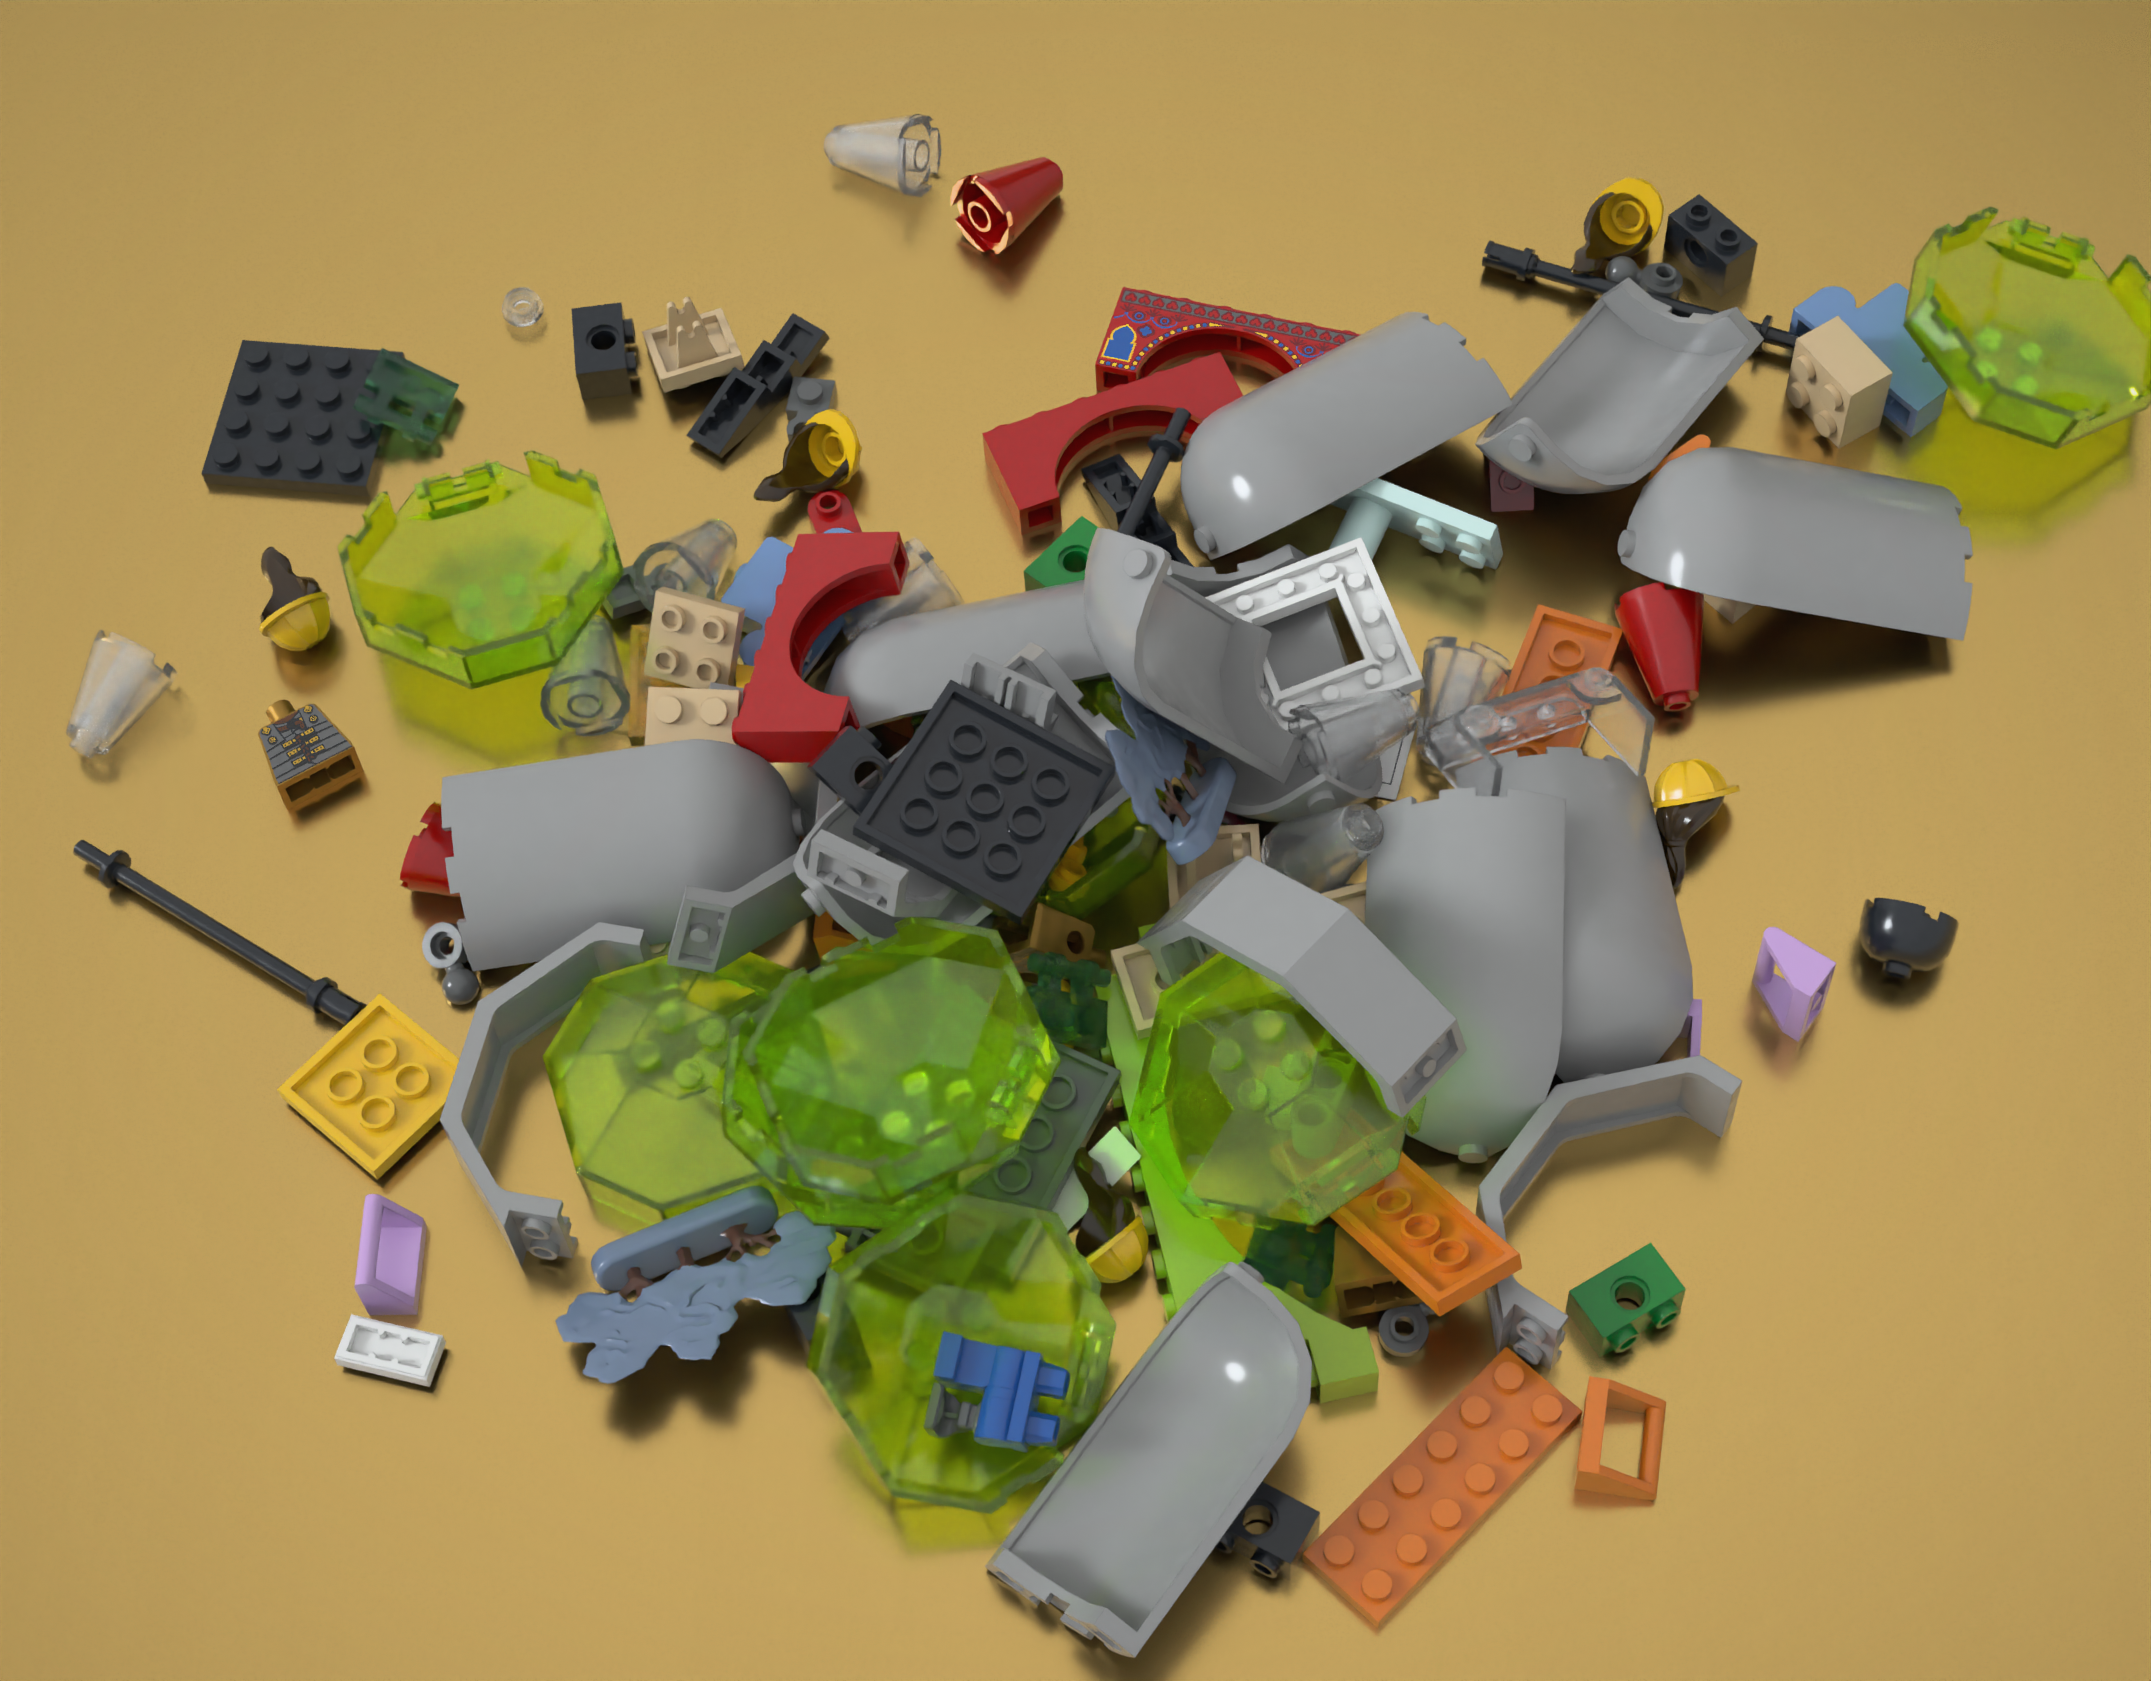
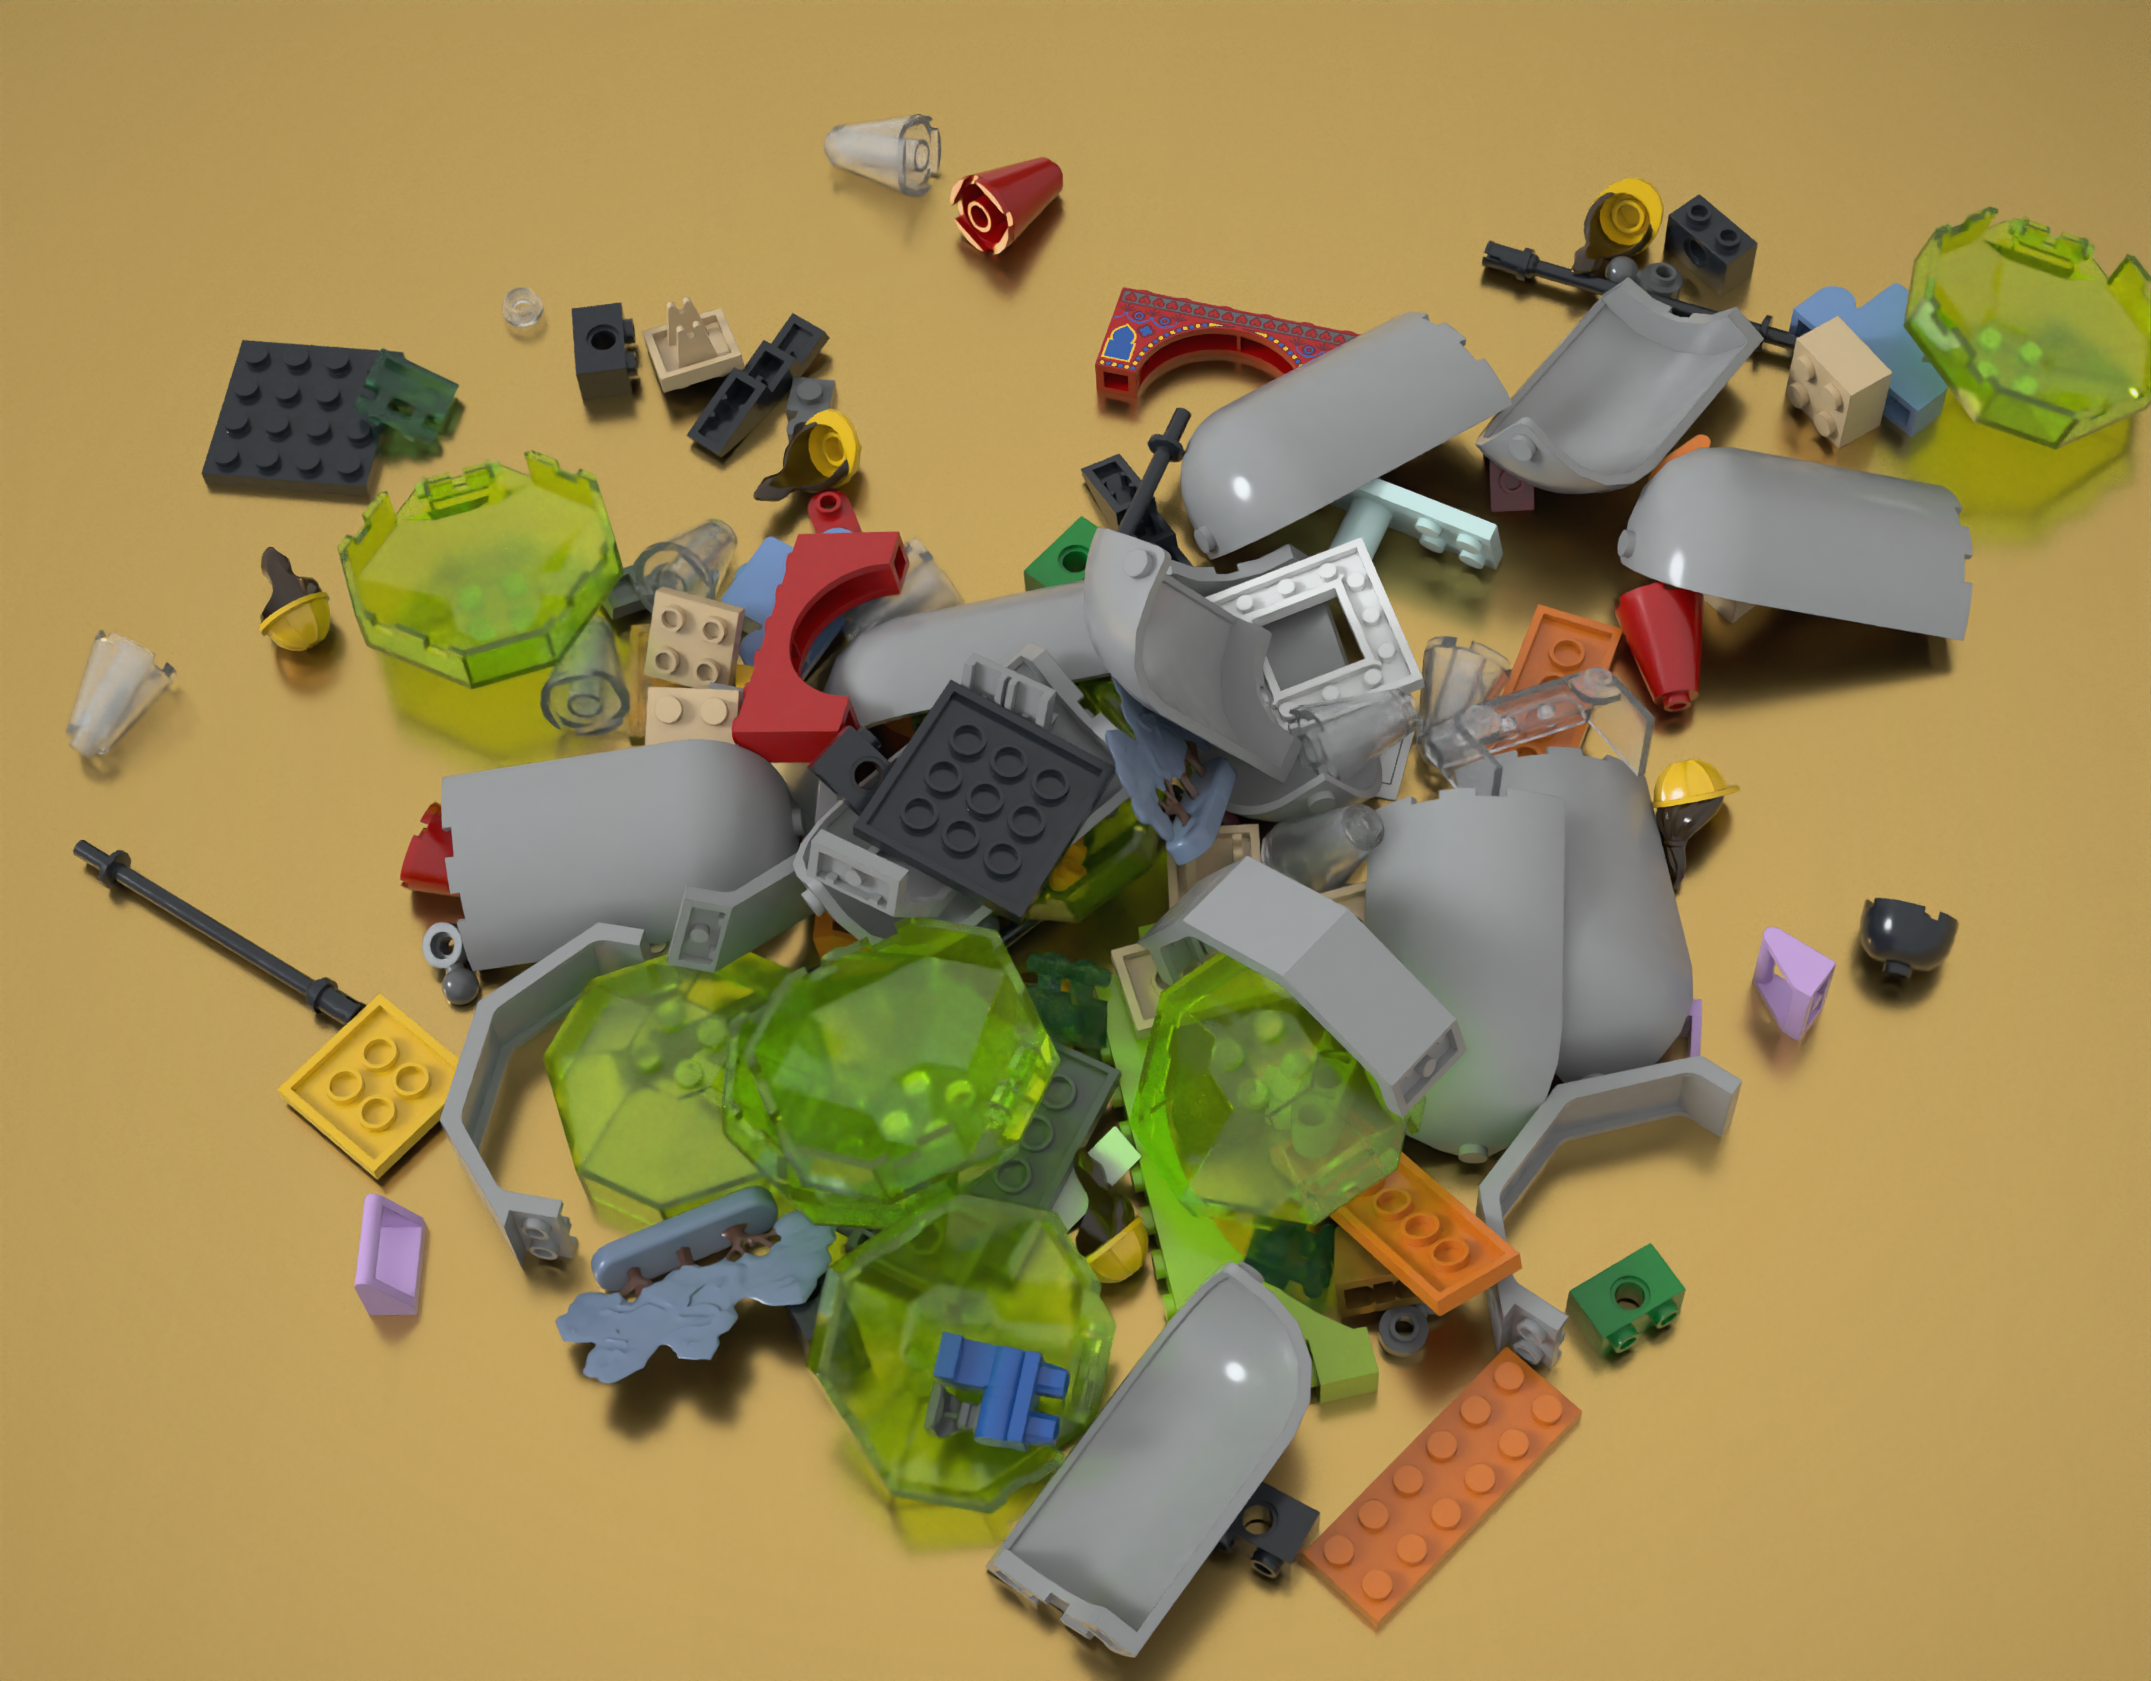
torso [258,700,363,810] -> none
white plate [334,1314,446,1387] -> none
red arch [982,352,1243,536] -> none
pearl gold torso [986,902,1106,979] -> none
orange tile [1574,1376,1666,1500] -> none

